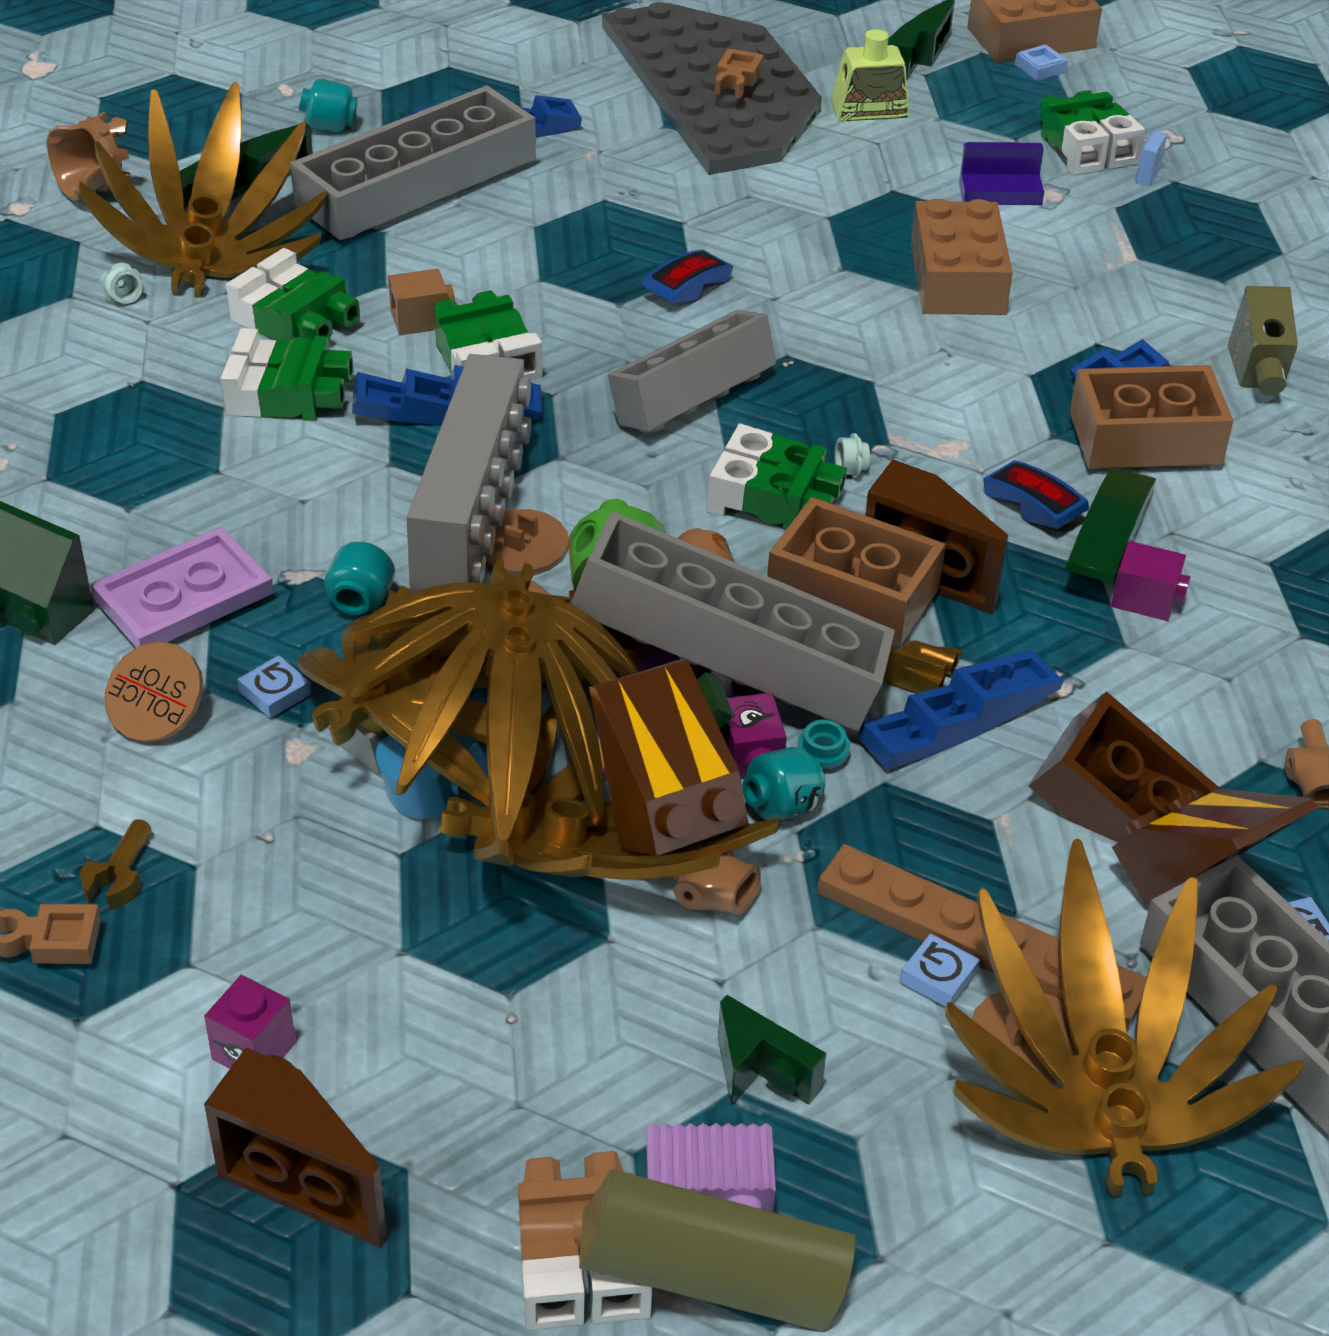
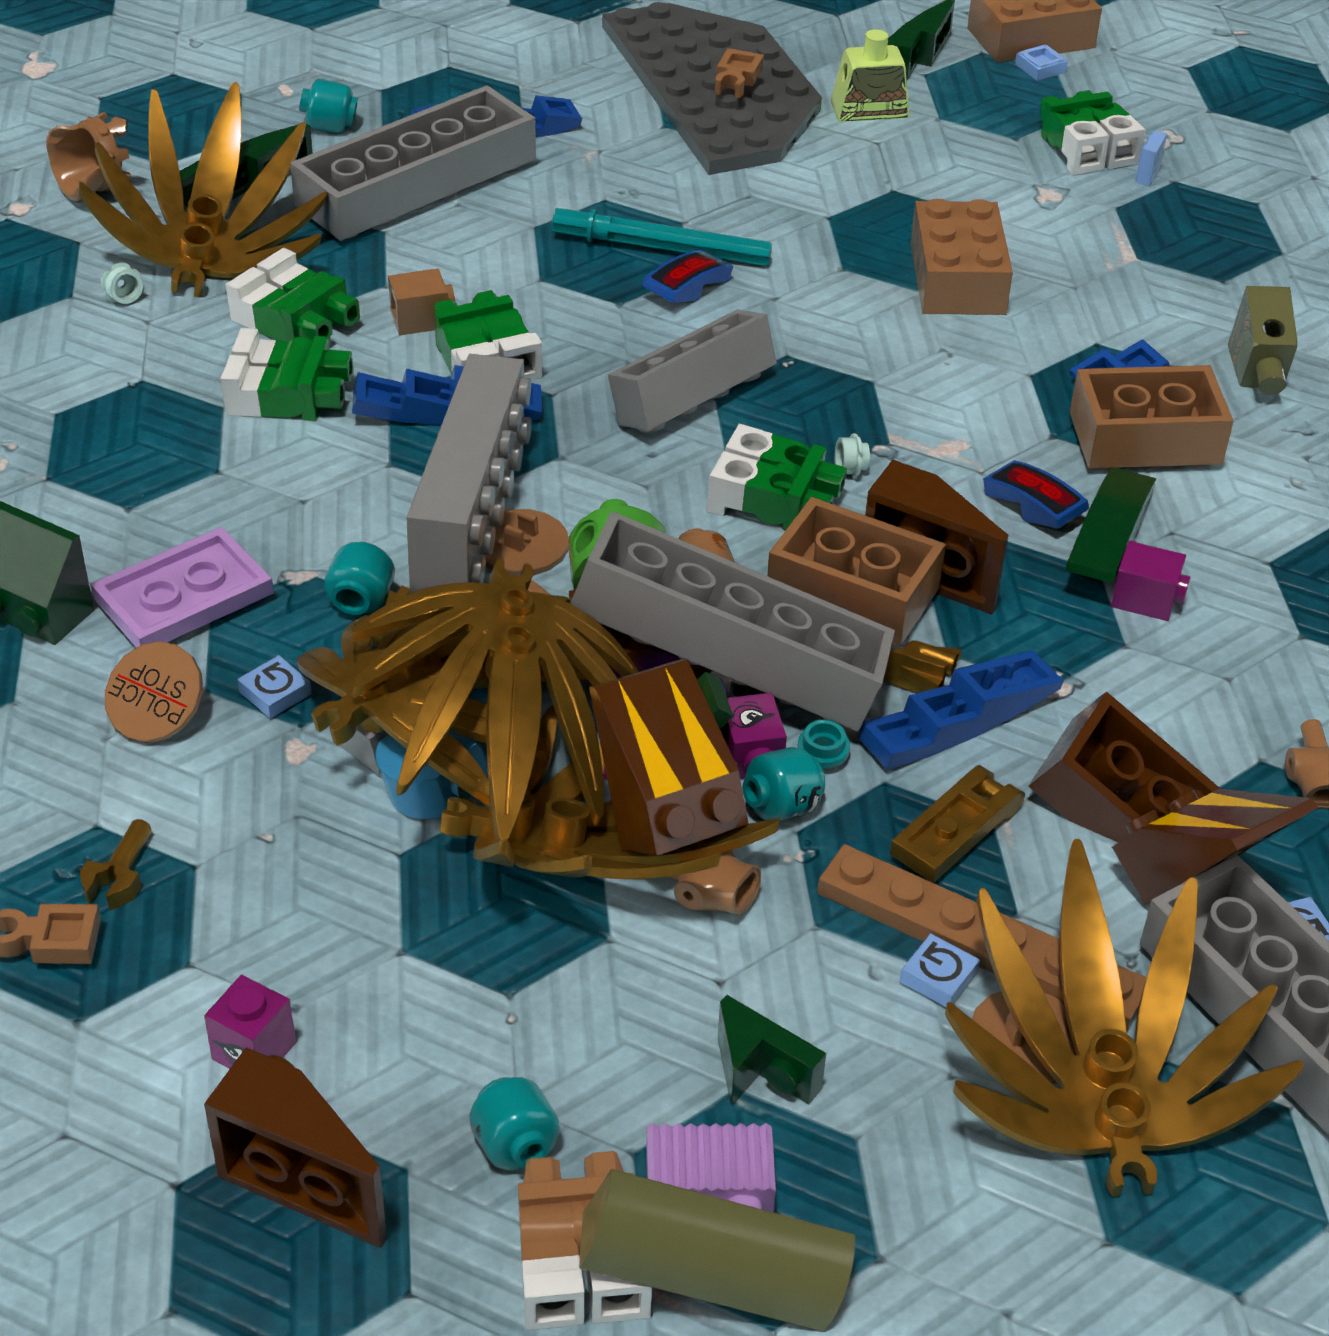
dark purple panel [959,142,1044,205] -> none
none -> teal head [469,1077,560,1170]
none -> teal axle [552,208,772,266]
none -> pearl gold plate [890,765,1025,883]

